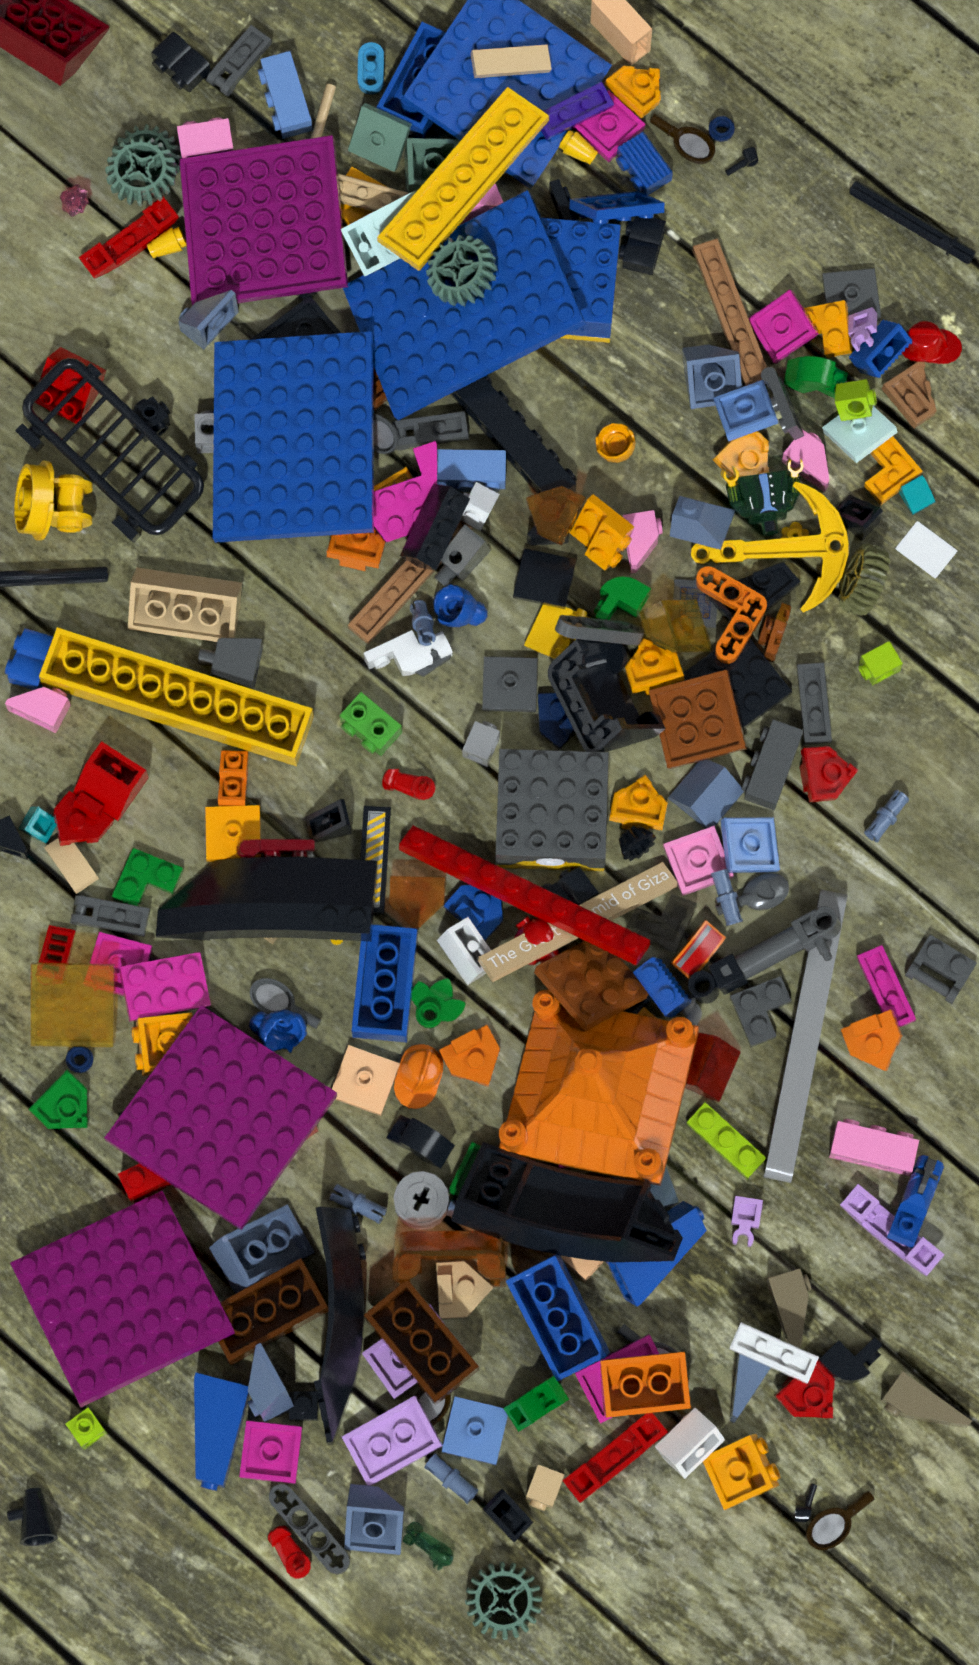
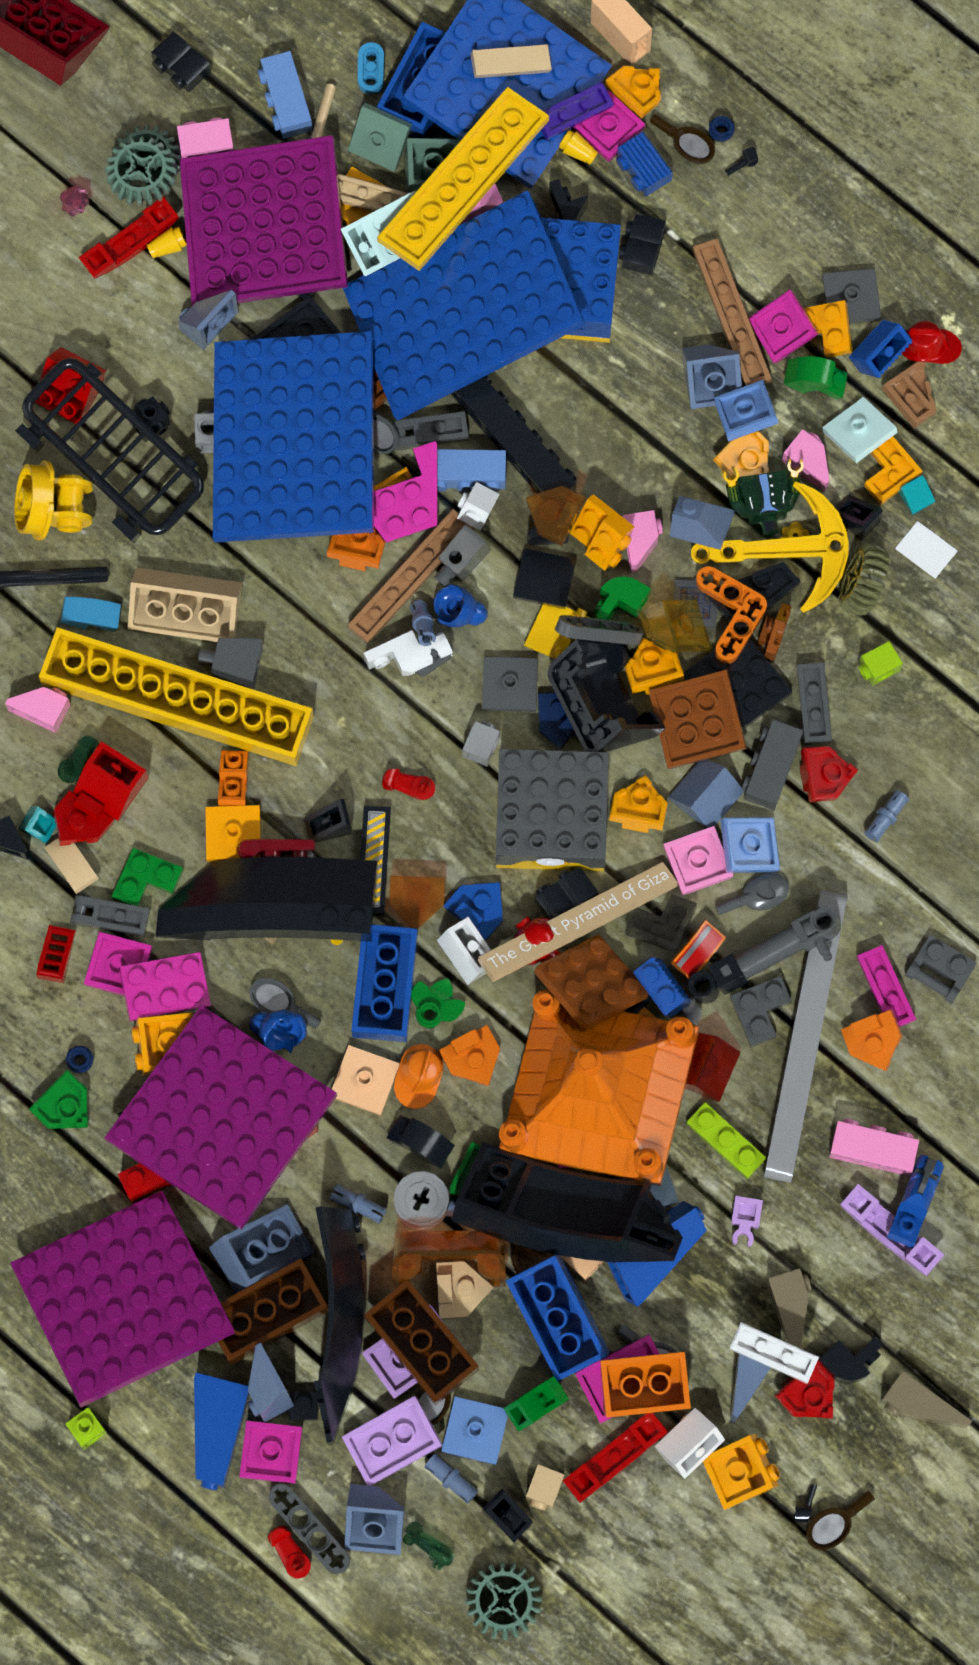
blue brick [5,628,53,690] -> none
black piece [7,1488,58,1546] -> none
clear yellow plate [31,963,115,1047] -> none
dark grey plate [206,25,272,96] -> none
bright green brick [340,692,402,756] -> none
red plate [399,825,650,965] -> none
black brick [400,484,470,570] -> none
sand green gear [426,235,498,307] -> none
blue plate [569,191,665,224] -> none
light orange hair [595,423,636,463] -> none
black piece [619,825,656,861] -> none
sand blue pin [711,869,743,926] -> none
dark grey plate [761,367,804,440] -> none
lime brick [835,379,877,421] -> none
lavender plate [848,307,877,351] -> none
black axle [849,181,976,264] -> none
none -> clear green piece [58,736,100,783]
none -> dark azure slope [60,597,121,632]

